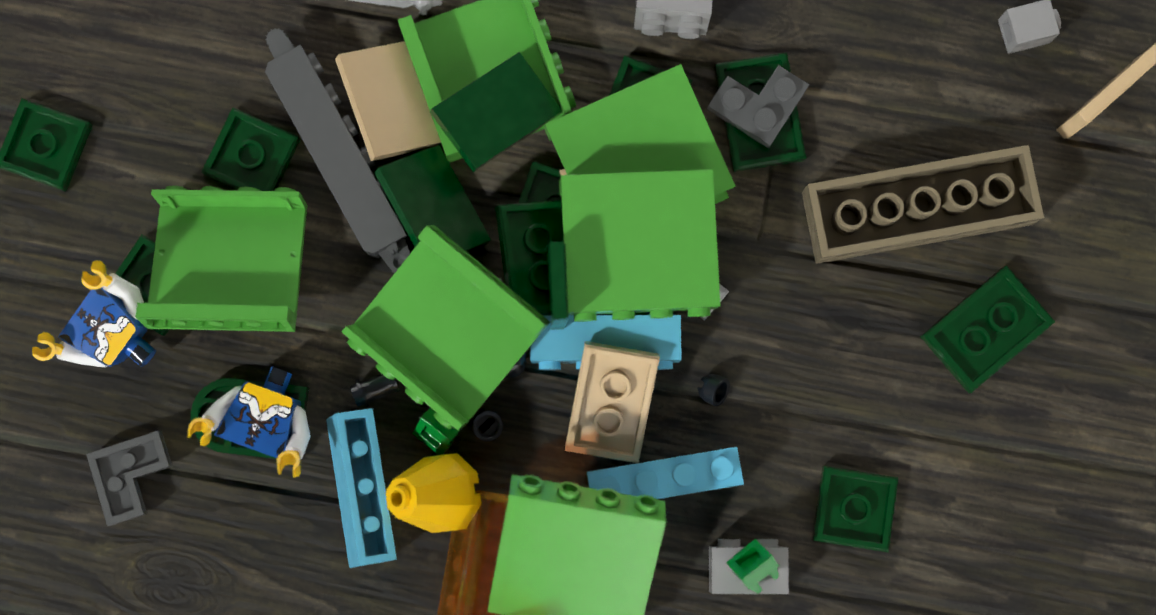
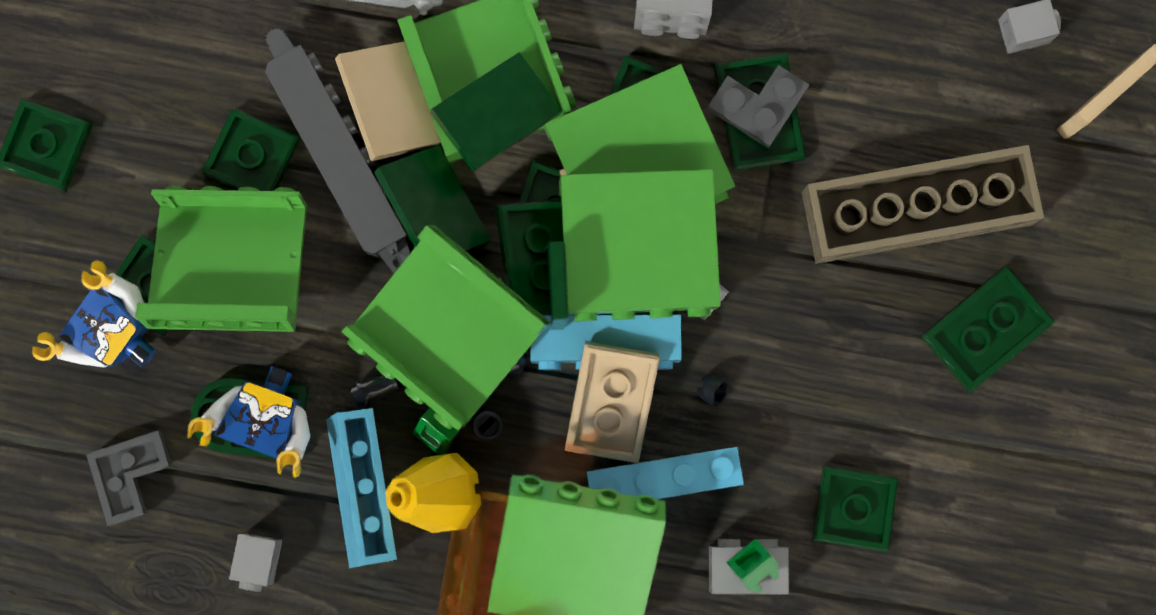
none -> light grey brick [229,533,282,592]

